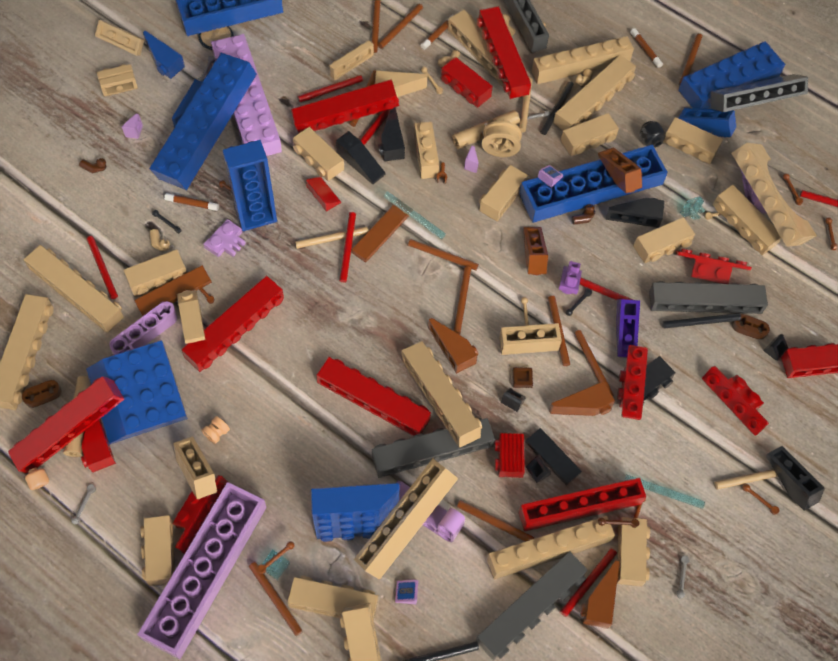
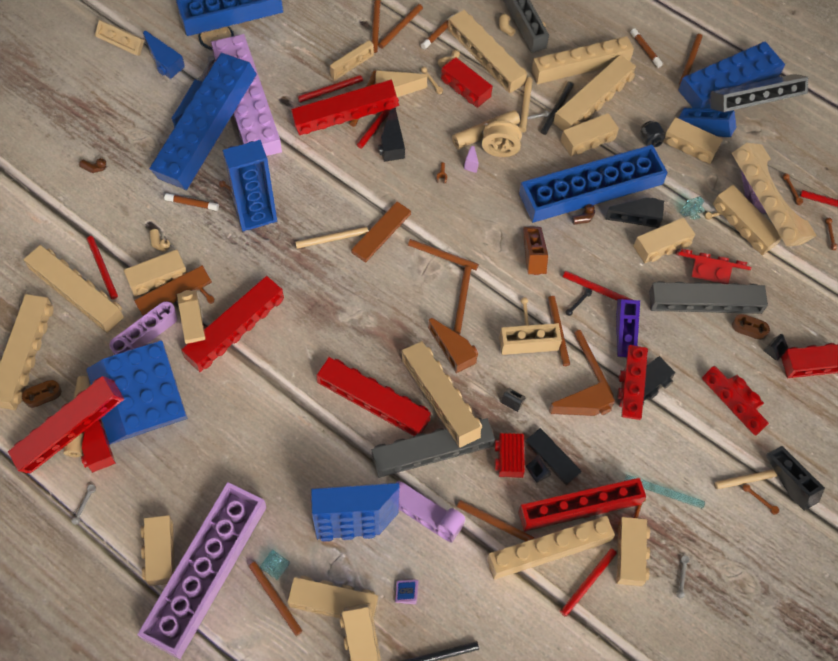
light nougat piece [25,467,49,490] -> none
tan brick [97,64,138,97] -> none
lavender slope [122,114,143,139] -> none
black hinge [152,210,182,234] -> none
red bracket [172,475,228,555] -> none
tan brick [173,437,217,499] -> none
light nougat wheel [201,416,230,444] -> none
lavender hinge [203,219,246,257] -> none
dark orange hinge [257,541,295,574] -> none
tan brick [293,127,344,181] -> none
red slope [306,177,341,211] -> none
black slope [336,131,386,185] -> none
red bar [339,212,356,283] -> none
tan brick [354,459,458,580] -> none
clear light blue bar [384,191,446,239] -> none
tan brick [414,122,439,179] -> none
dark grey brick [476,551,588,660] -> none
red brick [477,6,531,99] -> none
tan brick [479,165,528,222] -> none
reddish brown tile [512,367,533,388] -> none
lavender slope [538,165,563,188] -> none
medium lavender hips [559,261,582,295] -> none
tan arm [575,69,593,86] -> none
dark orange slope [580,561,620,629] -> none
dark orange slope [598,147,642,193] -> none
reddish brown hinge [598,518,639,528] -> none
black bar [663,313,741,329] -> none

